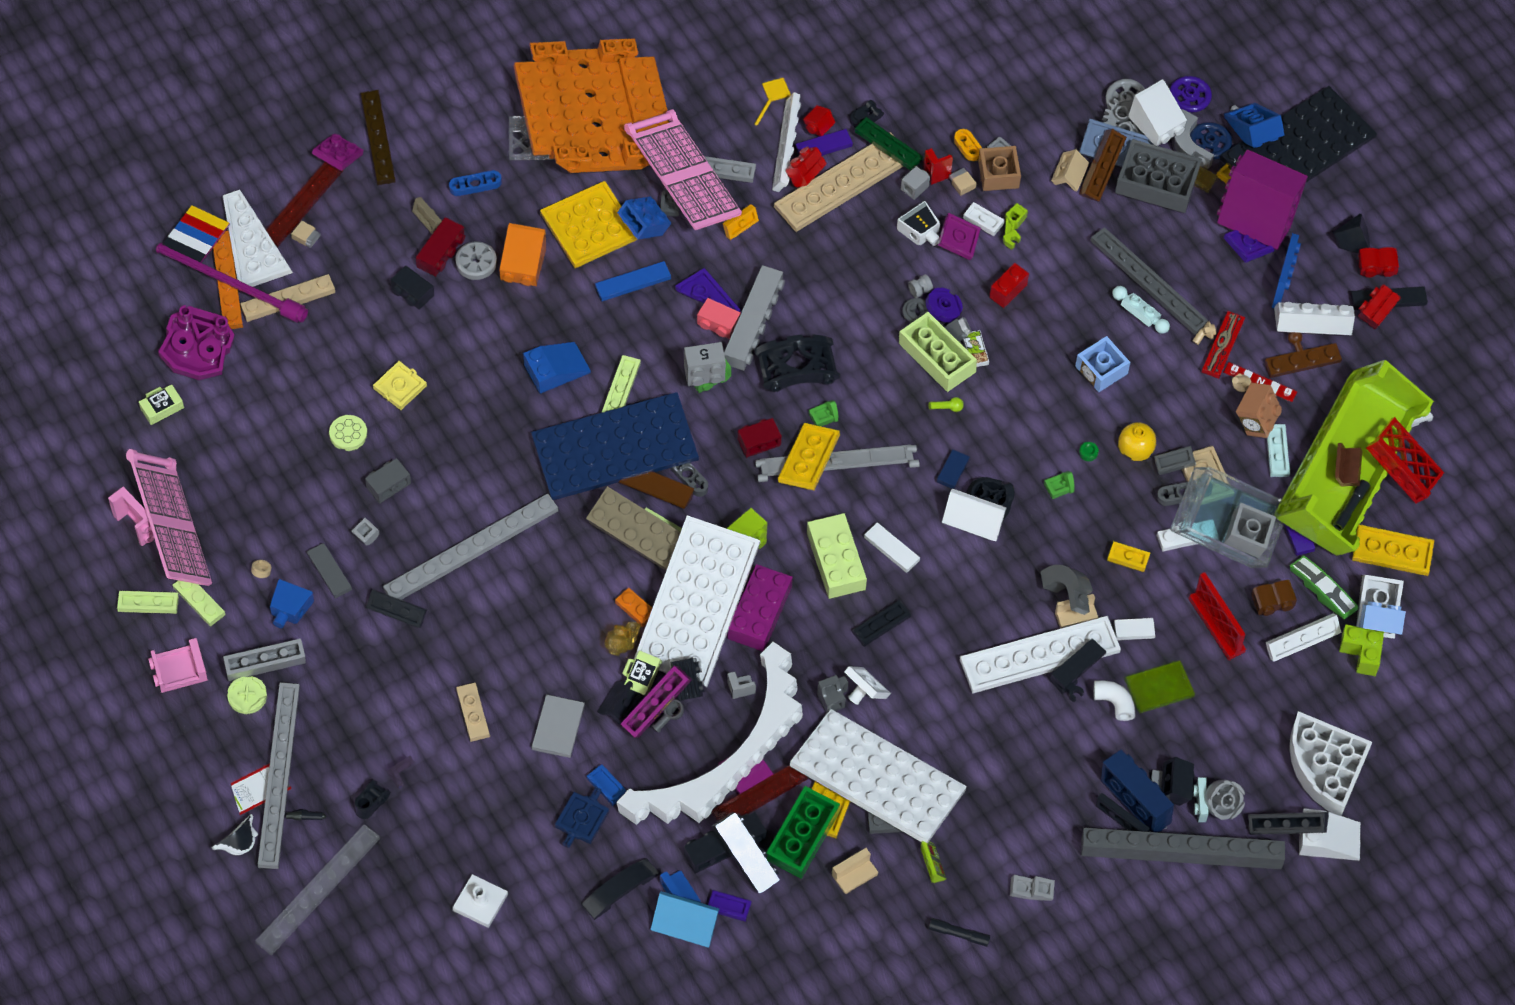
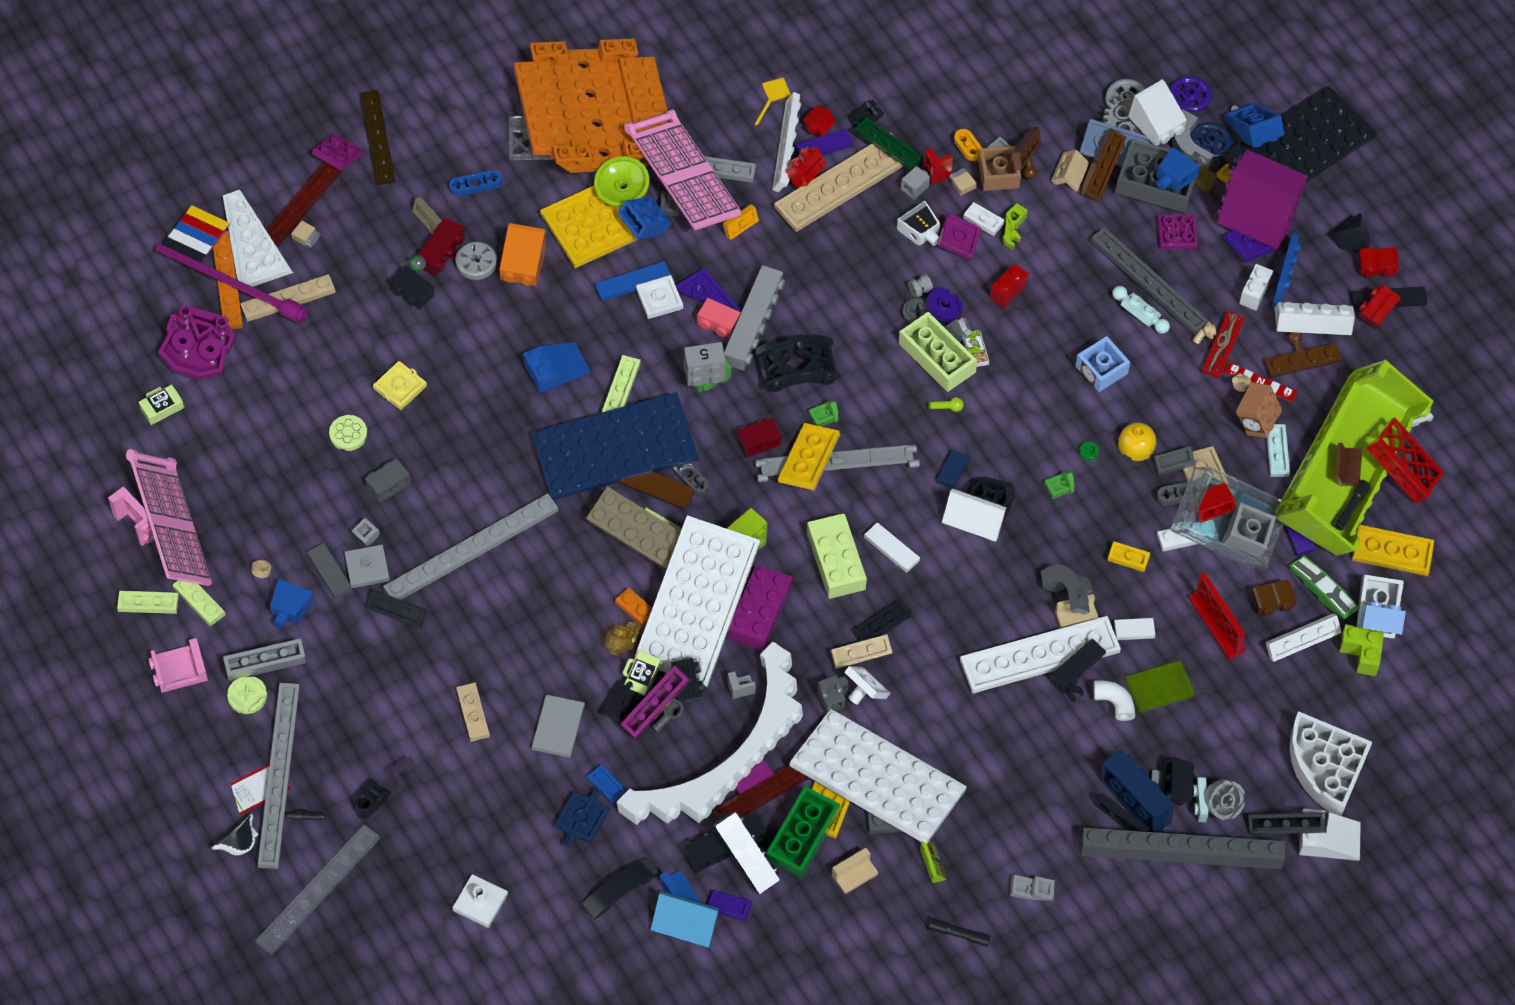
none -> light grey plate [345,545,390,588]
none -> dark grey piece [400,255,426,272]
none -> lime dish [594,156,650,207]
none -> white plate [636,275,683,319]
none -> tan plate [830,634,892,669]
none -> reddish brown plate [1011,127,1041,179]
none -> blue torso [1156,147,1200,191]
none -> magenta tile [1157,215,1198,249]
none -> red slope [1198,482,1235,523]
none -> white piece [1239,264,1273,311]

